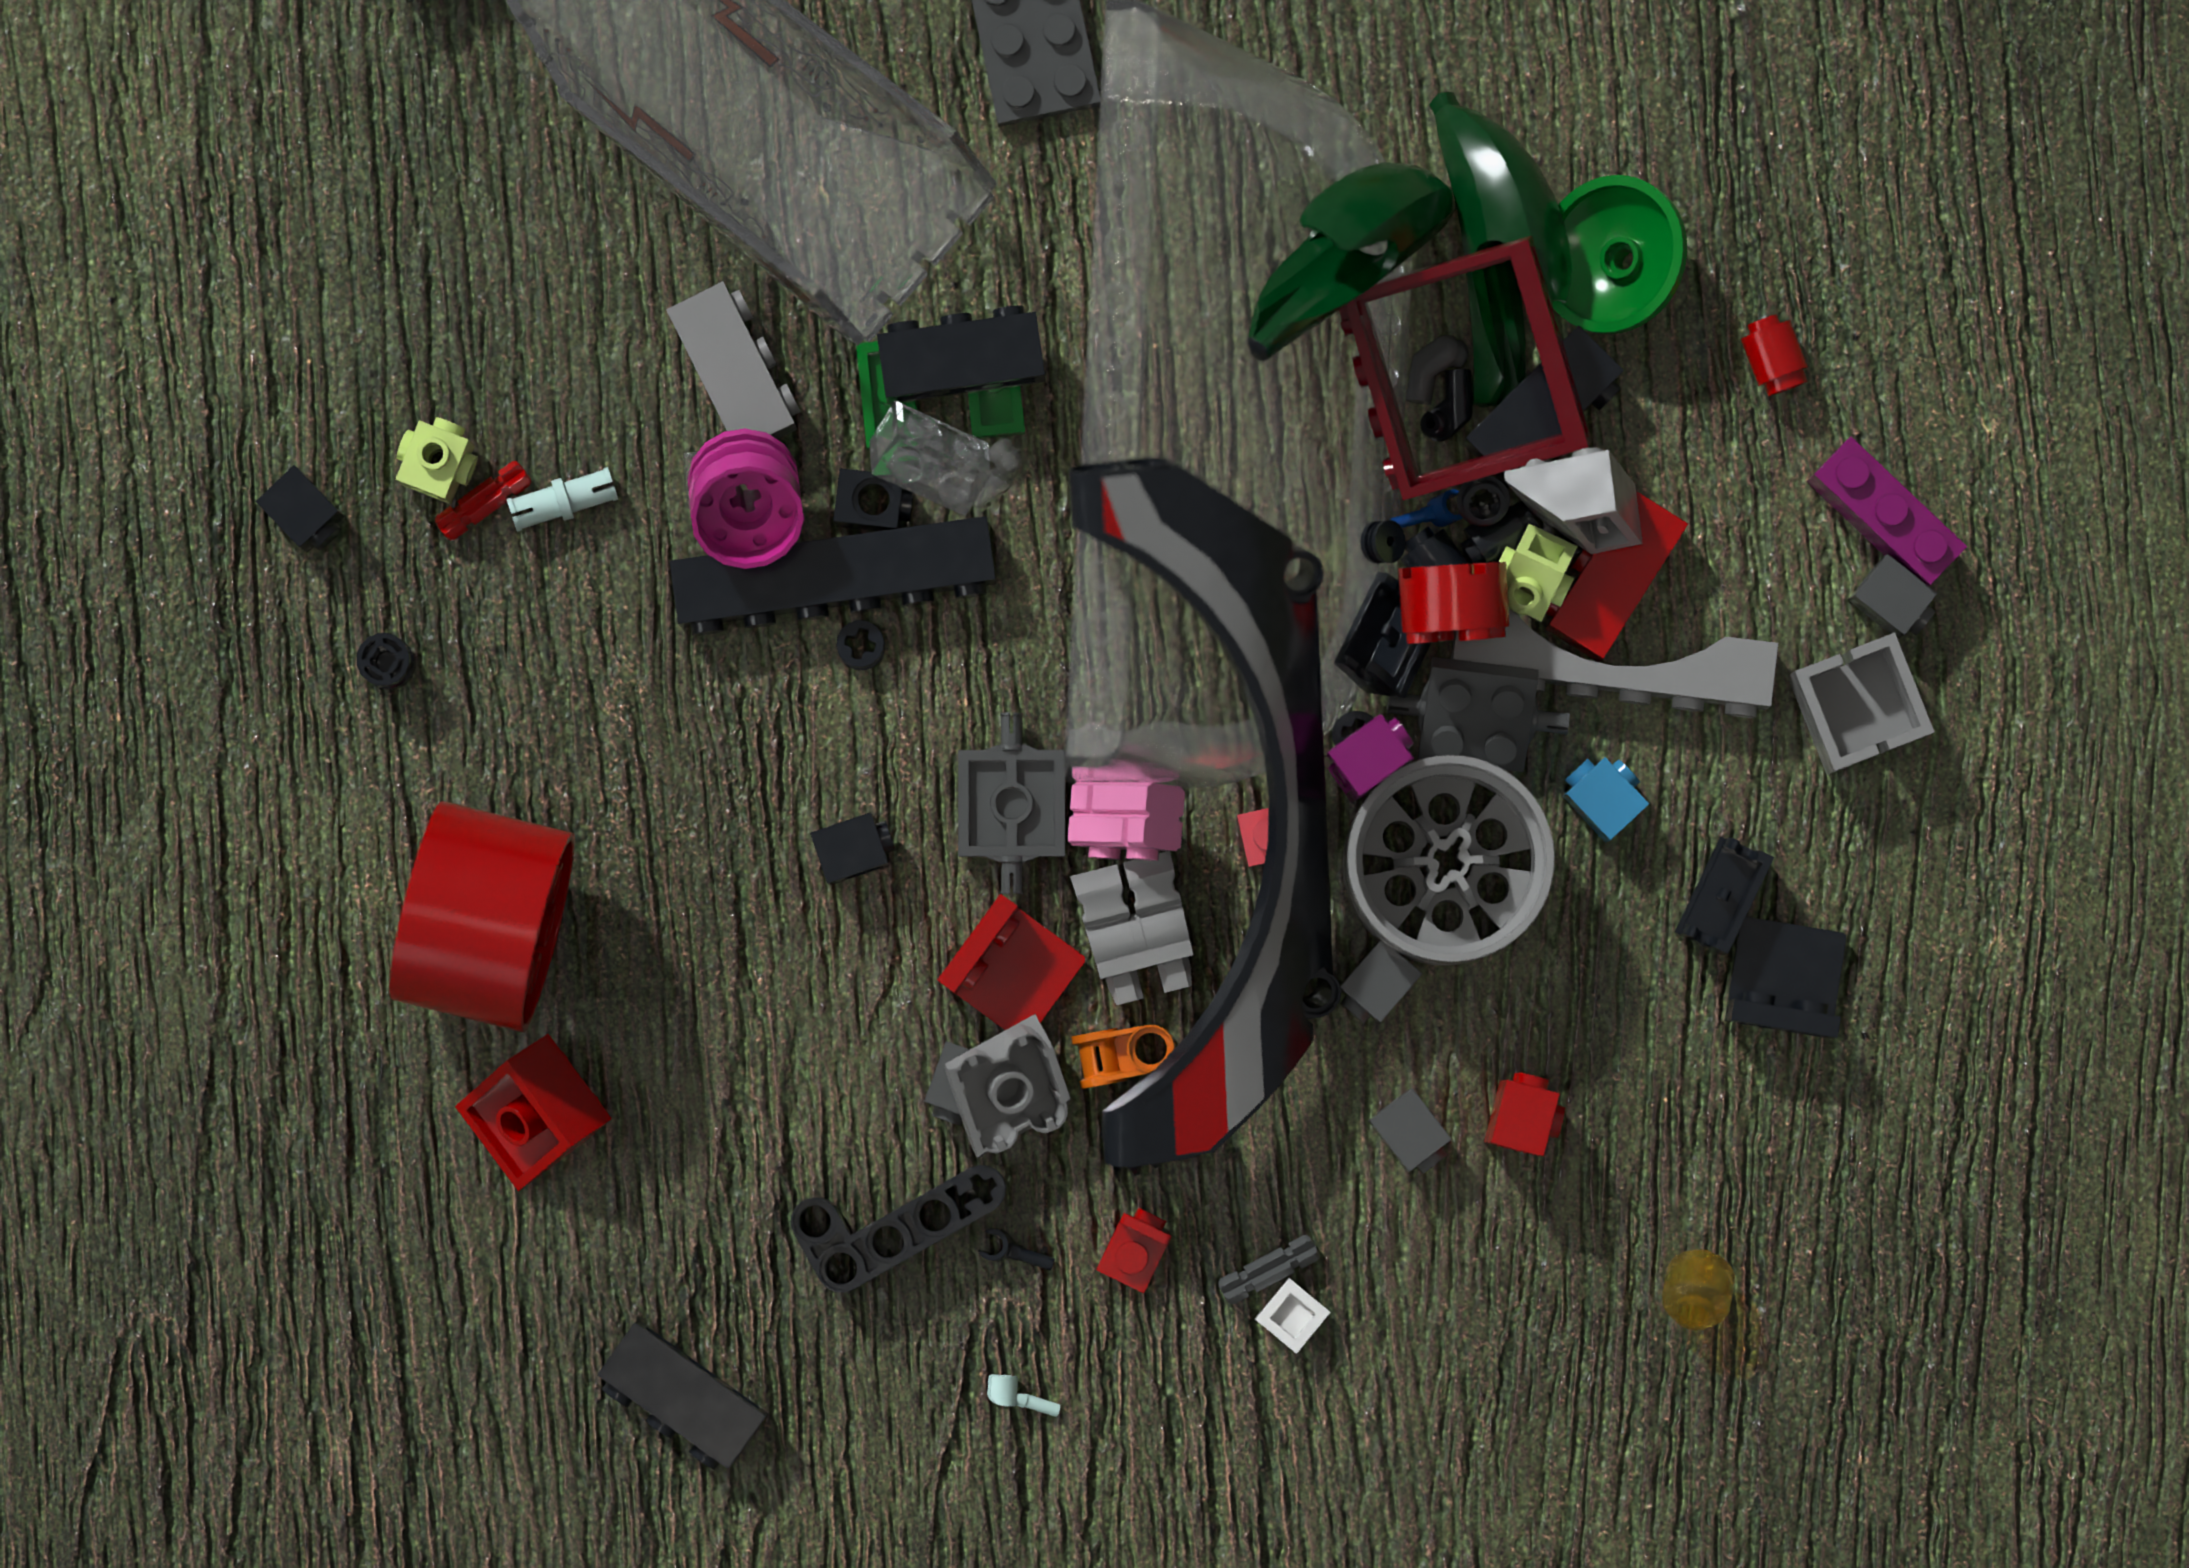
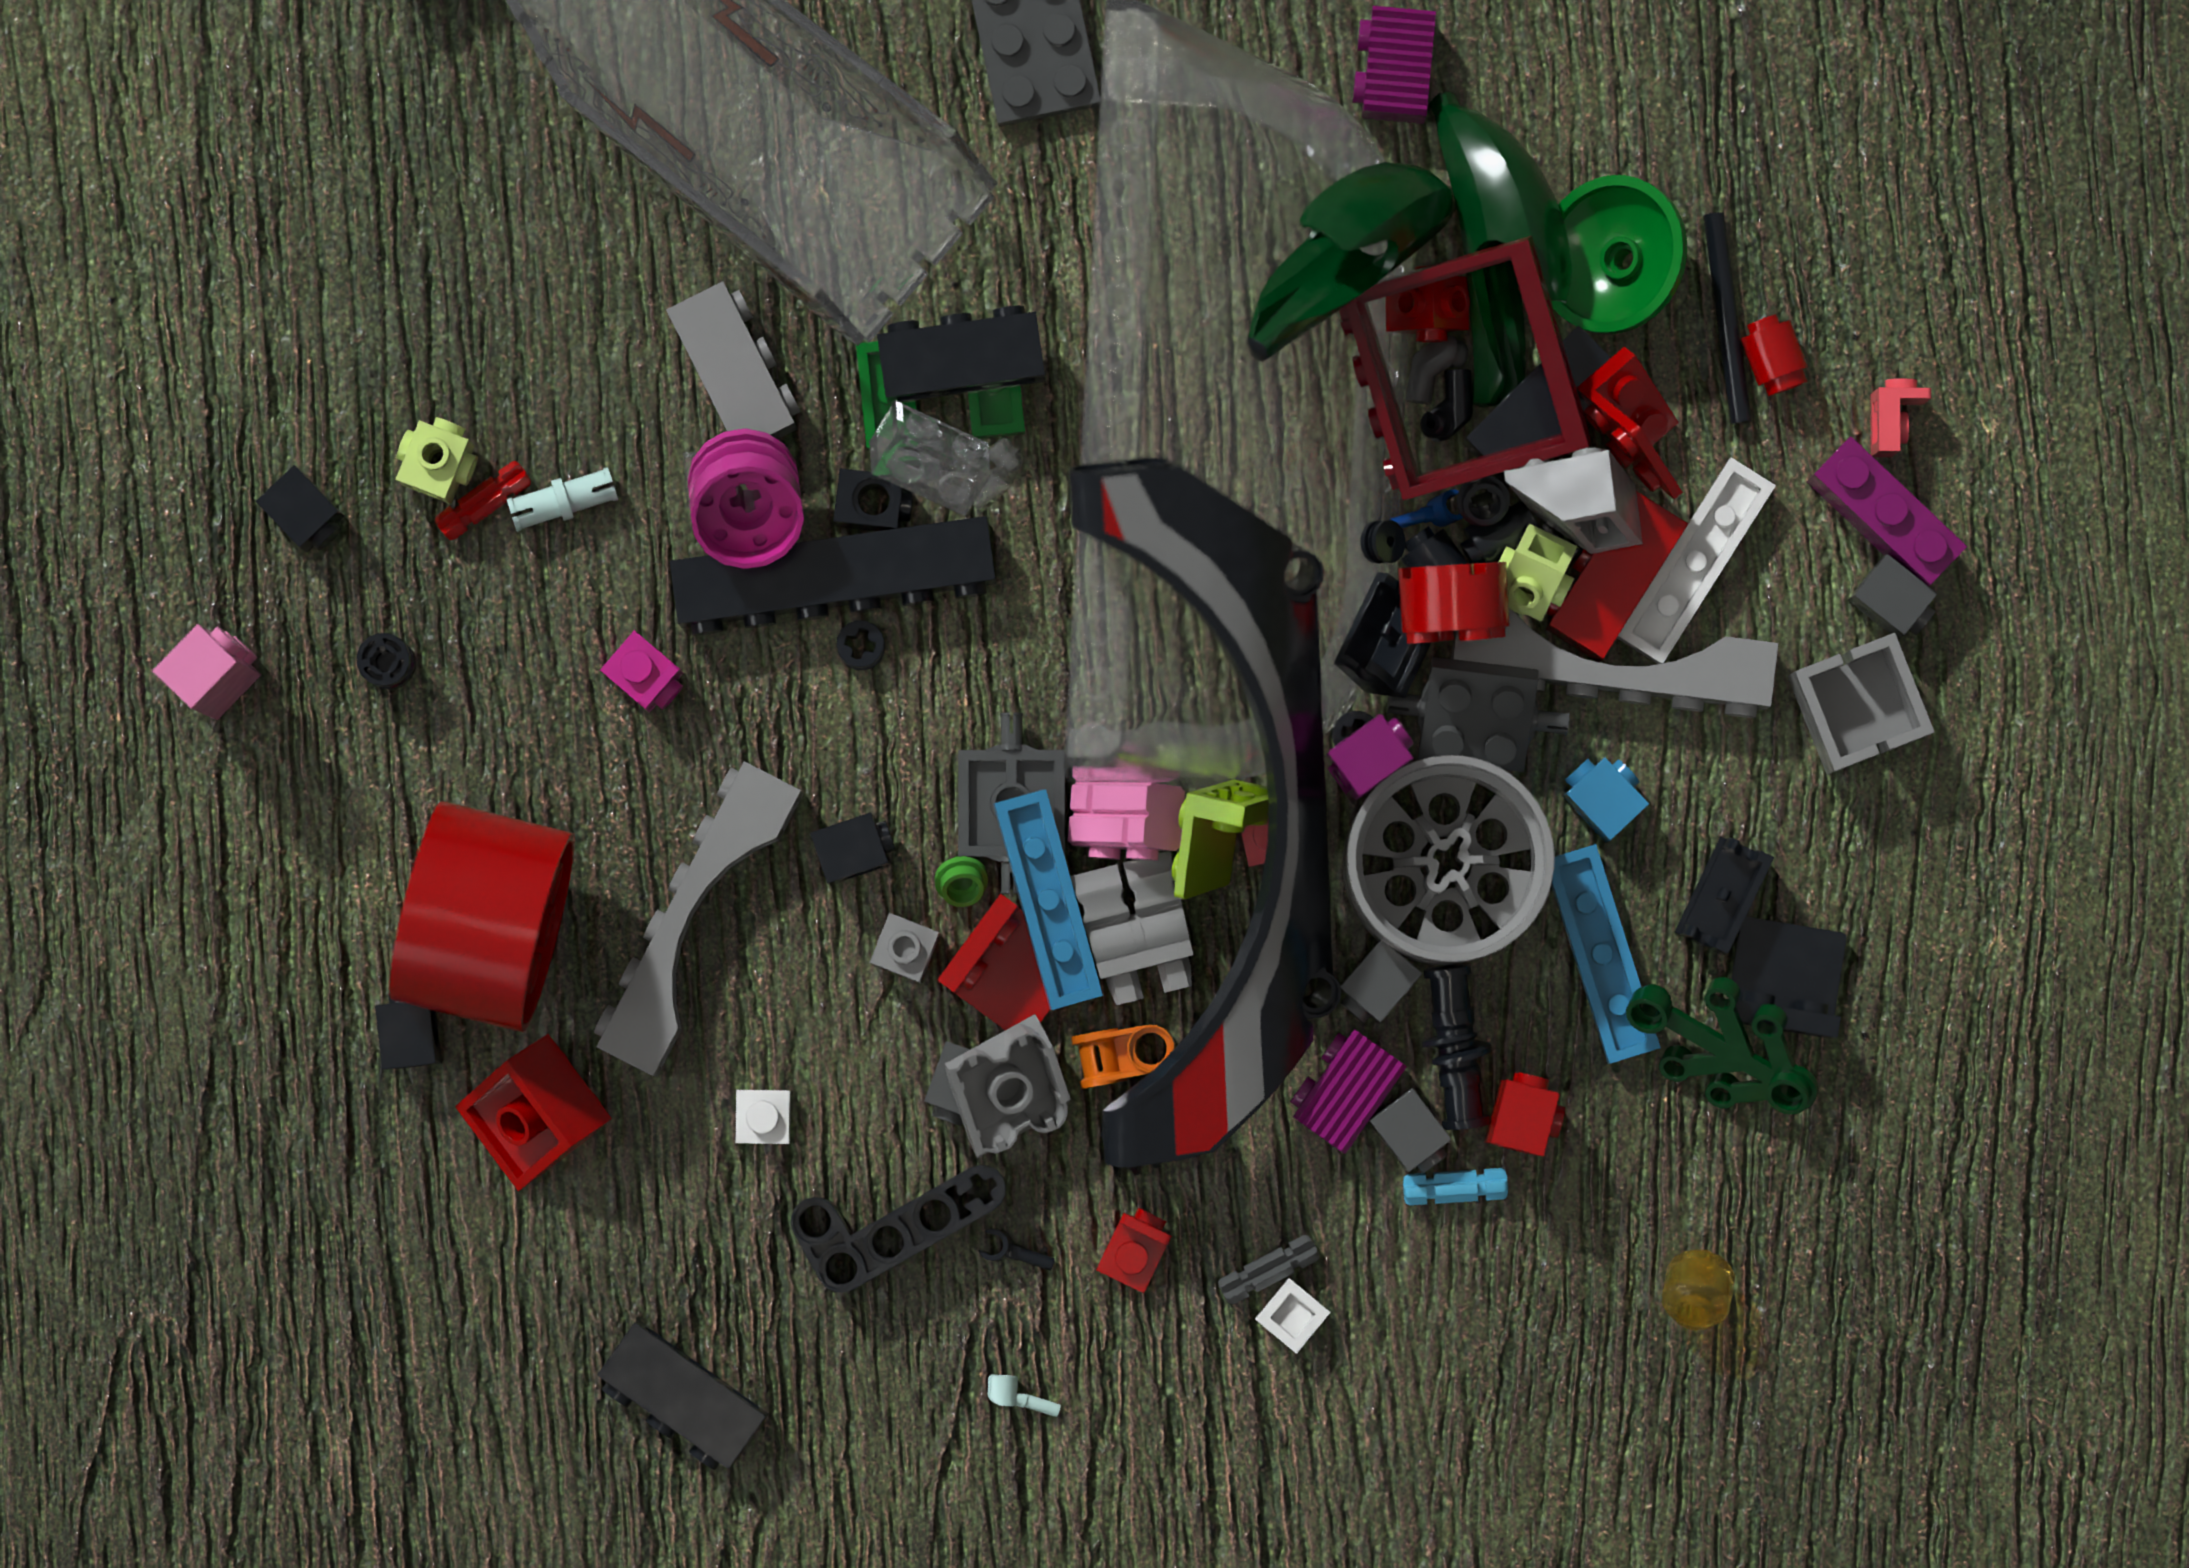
none -> bright pink brick [152,624,261,720]
none -> black brick [375,994,442,1070]
none -> light grey arch [594,761,804,1077]
none -> dark pink bracket [600,630,684,713]
none -> white plate [735,1090,791,1144]
none -> light grey brick [870,913,941,984]
none -> bright green plate [934,856,988,907]
none -> dark azure plate [993,789,1103,1010]
none -> lime bracket [1172,779,1269,899]
none -> magenta brick [1290,1029,1407,1154]
none -> magenta brick [1352,6,1436,124]
none -> red brick [1385,265,1470,343]
none -> medium azure axle [1403,1168,1508,1205]
none -> black piece [1422,964,1492,1130]
none -> dark azure plate [1551,844,1661,1064]
none -> red bracket [1577,346,1683,500]
none -> white plate [1617,457,1776,664]
none -> dark green plant [1626,977,1819,1115]
none -> black bar [1703,212,1752,425]
none -> coral bracket [1870,378,1931,457]

